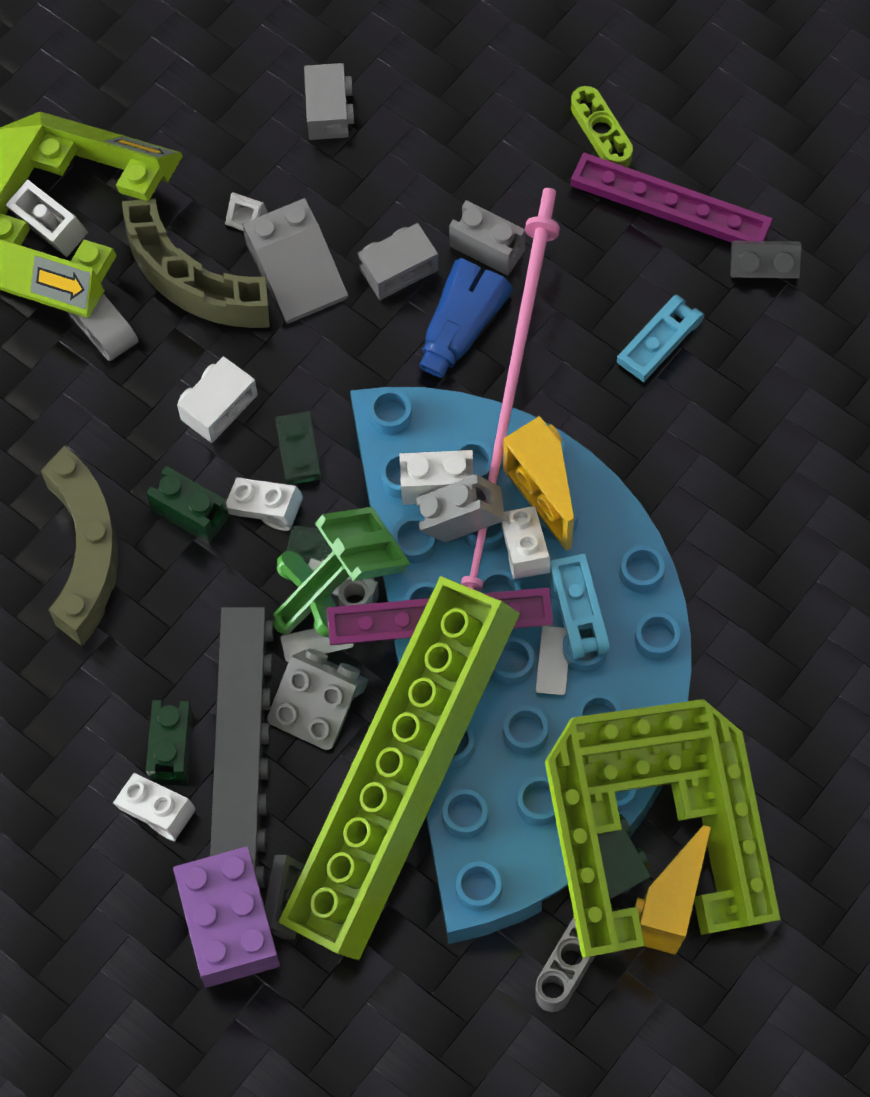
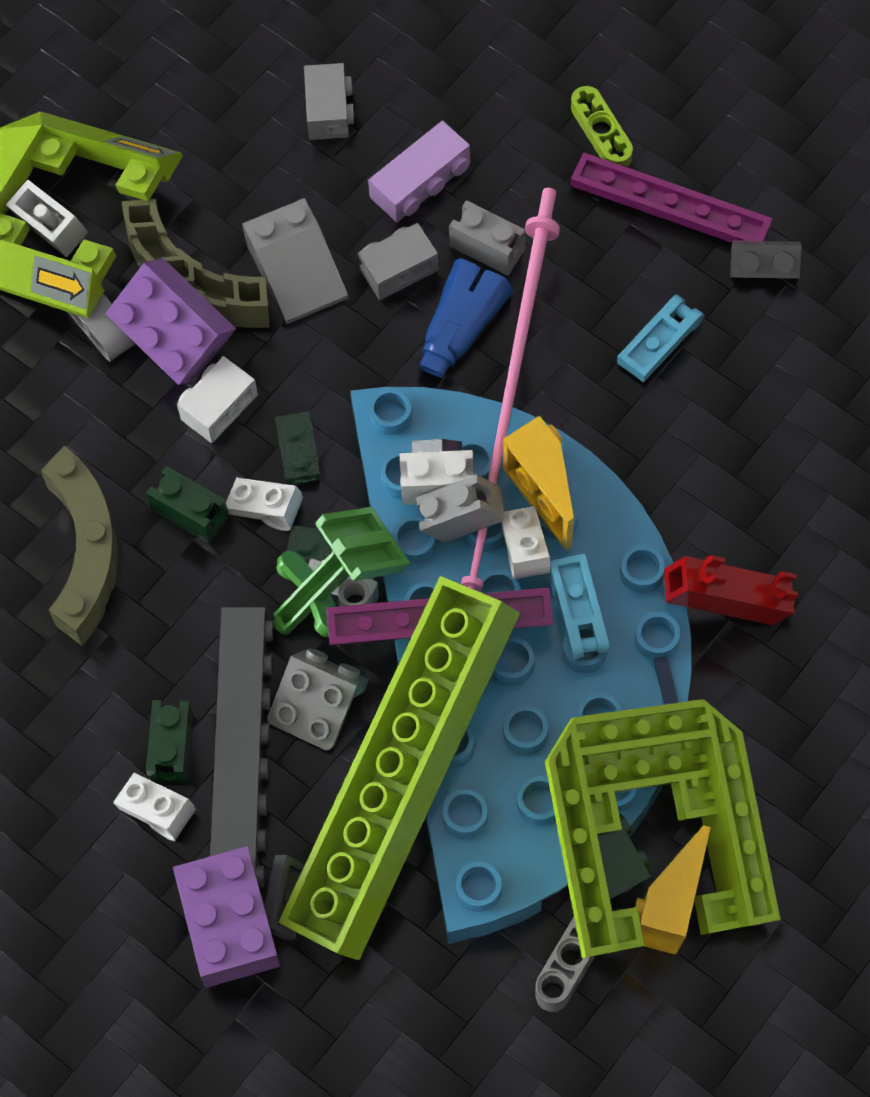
white slope [225,193,268,231] -> none
white sticker [281,628,354,662] -> none
white sticker [536,626,570,695] -> none
none -> medium lavender brick [105,258,236,385]
none -> lavender brick [368,120,470,222]
none -> plate [412,439,462,453]
none -> dark blue piece [654,657,678,704]
none -> red brick [664,555,798,625]

